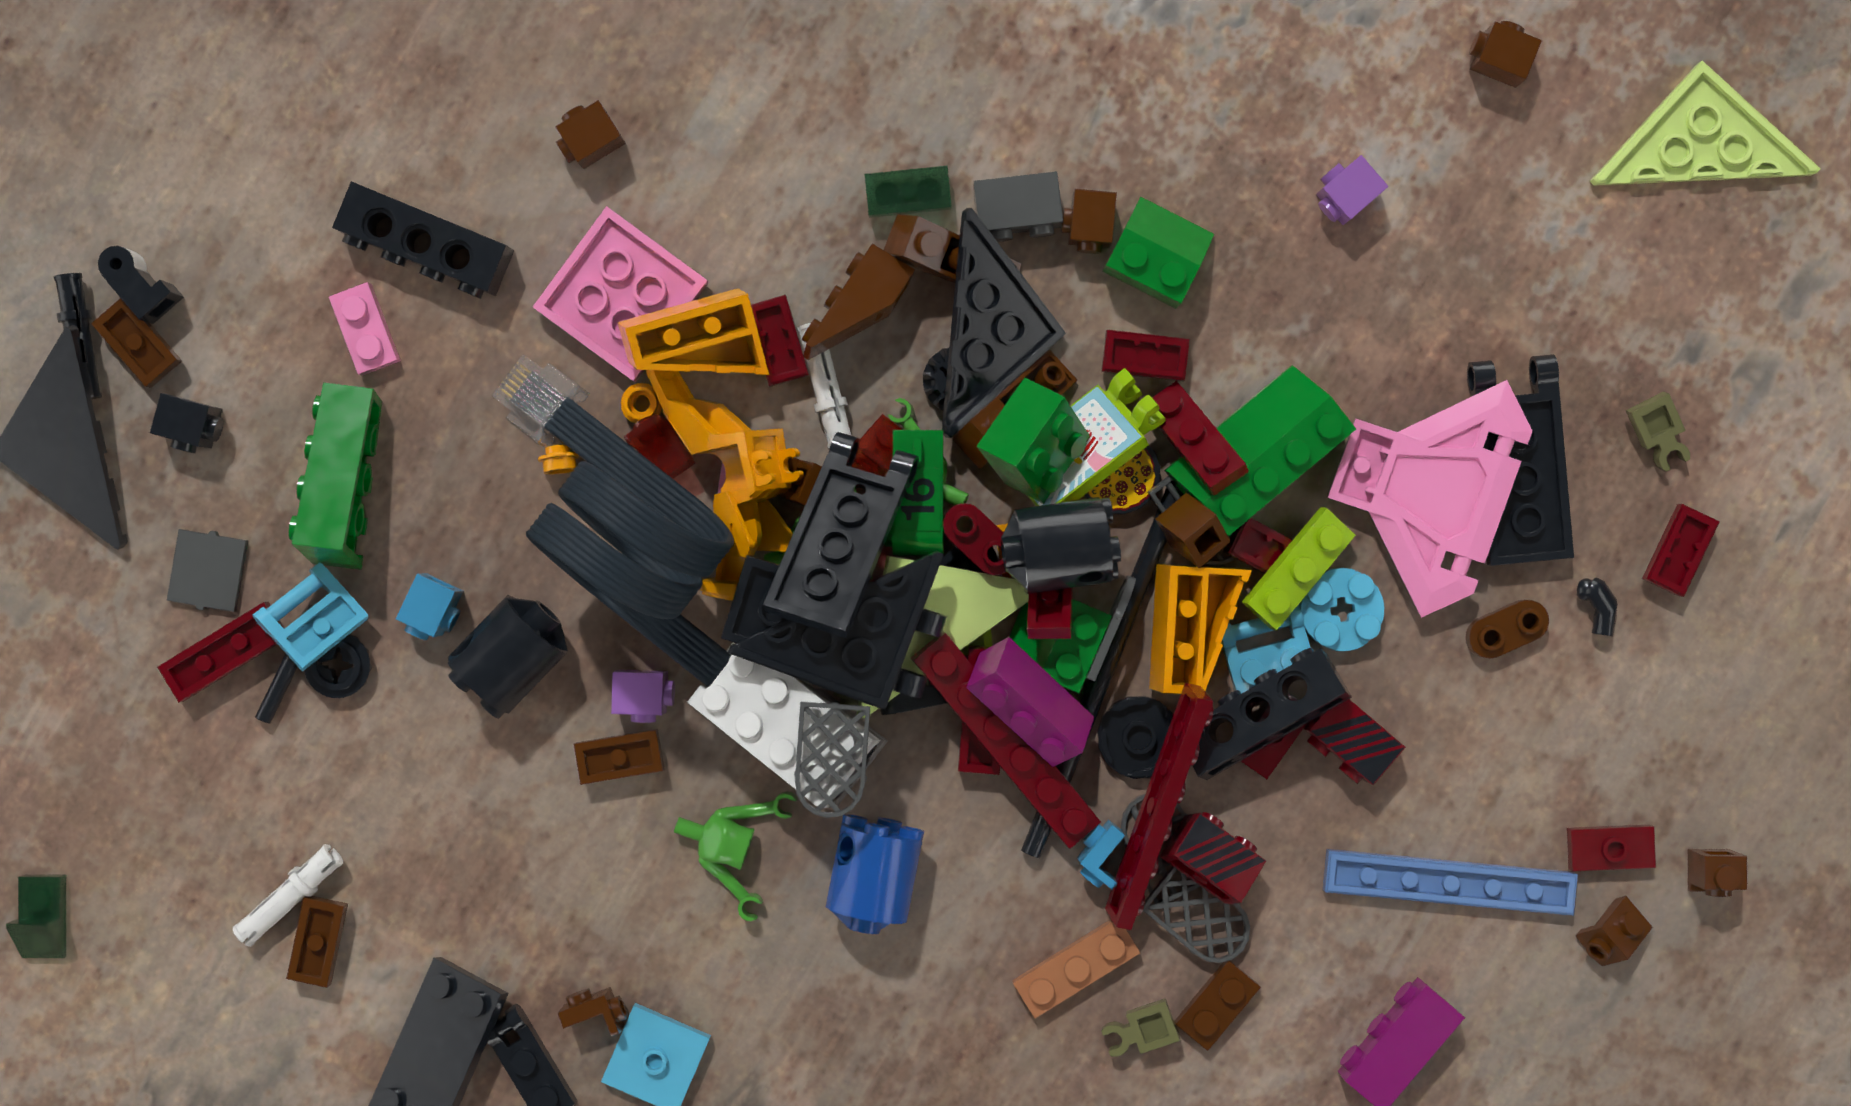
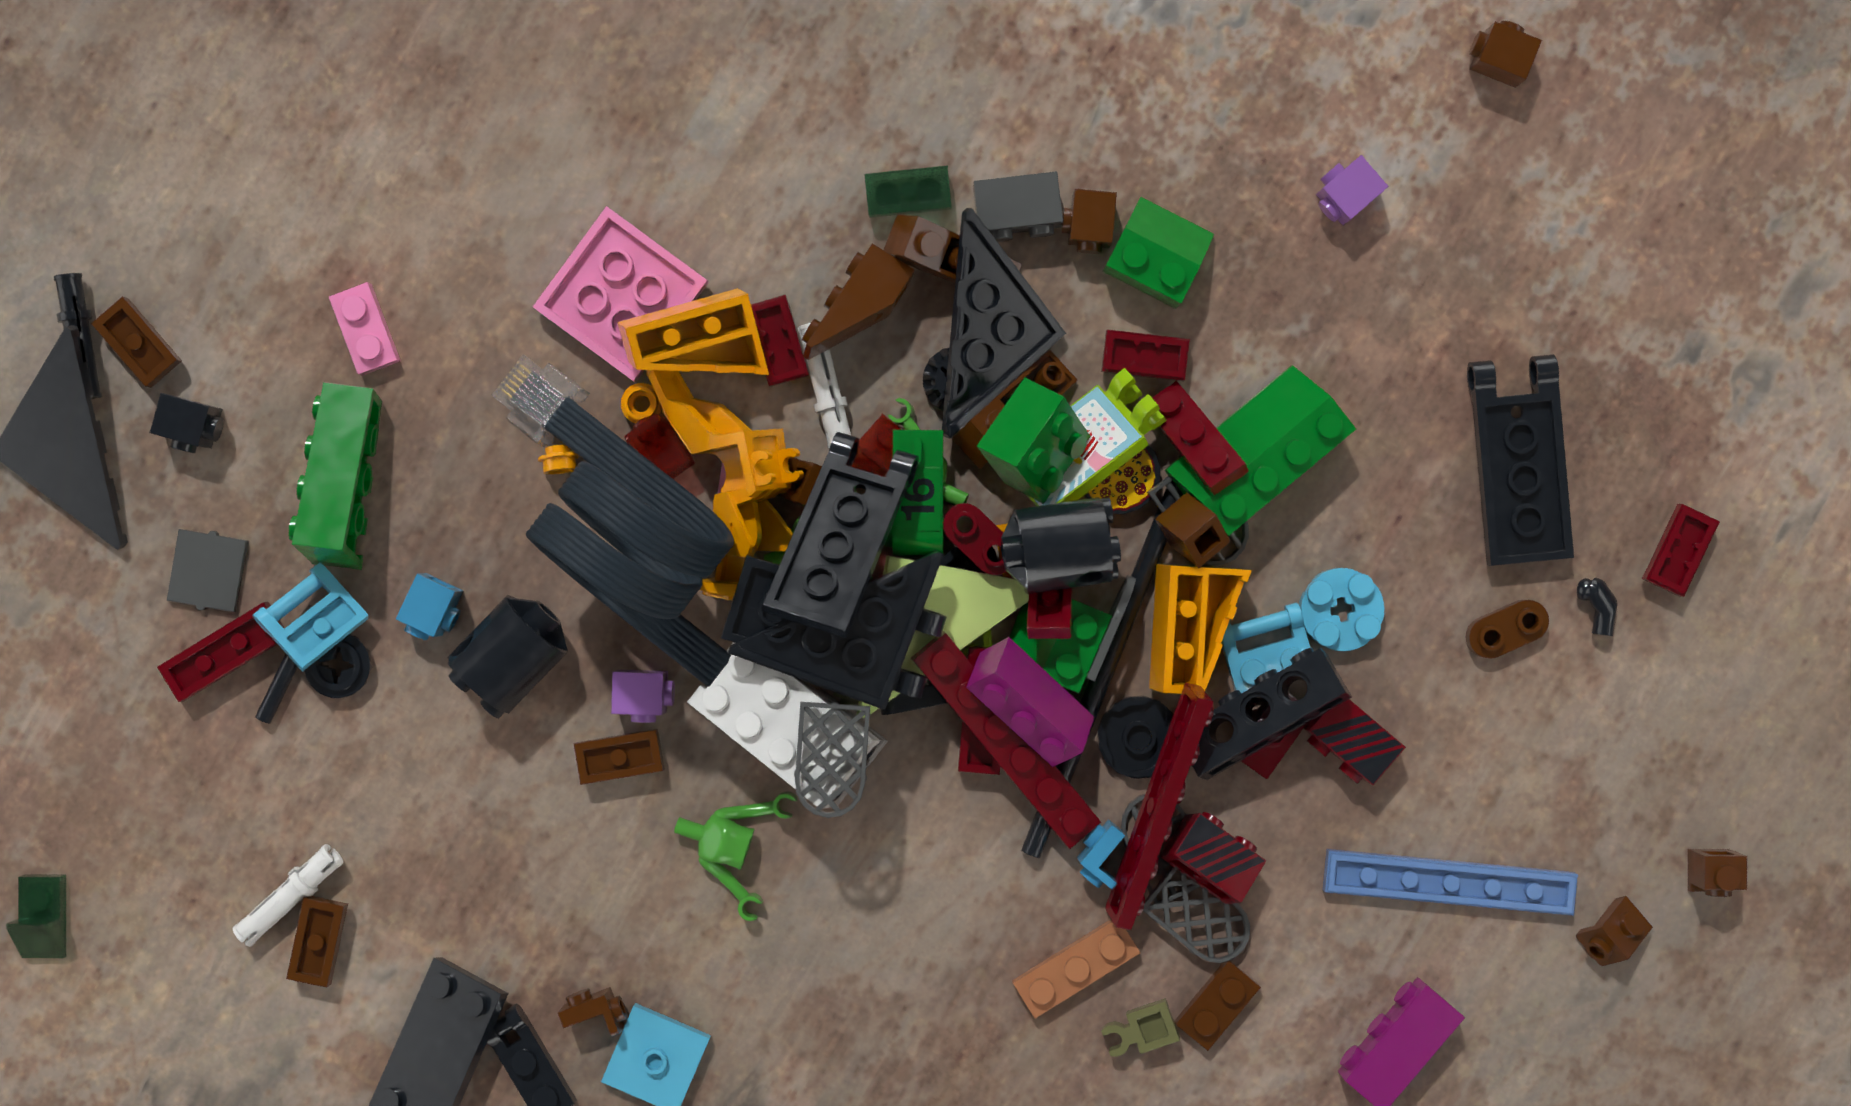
black leg [98,245,184,324] -> none
black brick [332,181,514,299] -> none
reddish brown brick [555,100,626,169] -> none
blue cylinder [826,814,924,934] -> none
dark red plate [1223,518,1293,574] -> none
lime plate [1242,507,1356,630] -> none
bright pink plate [1327,380,1532,618] -> none
dark red plate [1567,824,1656,871] -> none
yellowish green tile [1590,61,1821,186] -> none
olive plate [1626,392,1690,472] -> none

